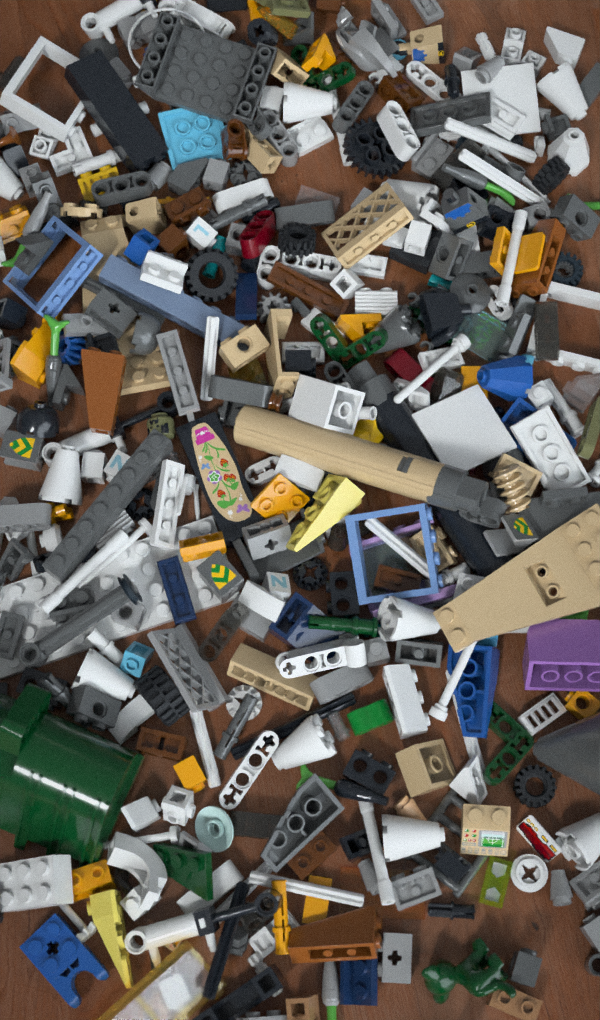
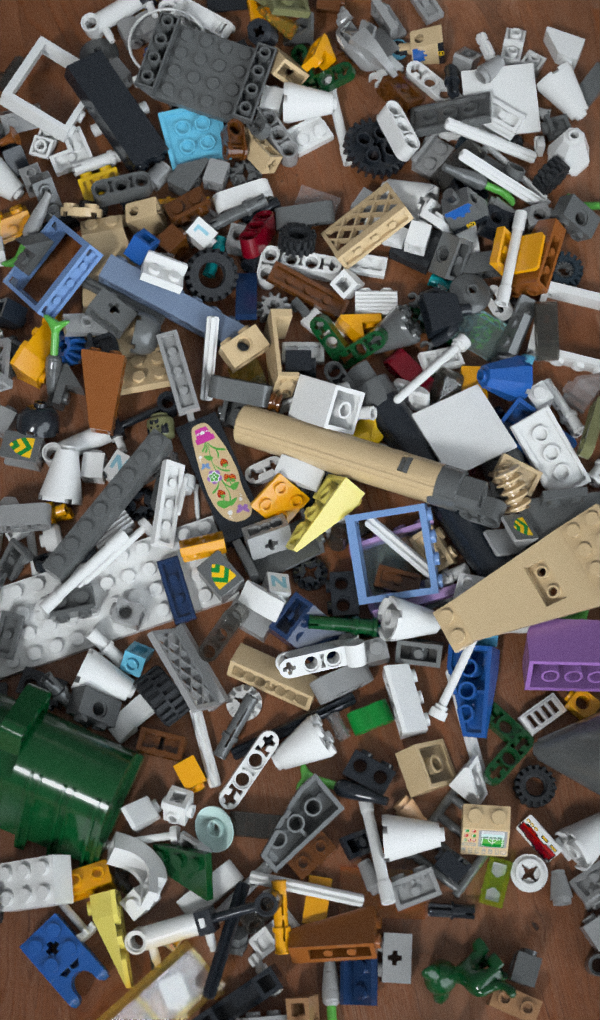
dark grey piece [18,574,143,668] -> none
dark grey beam [332,80,374,134] -> none

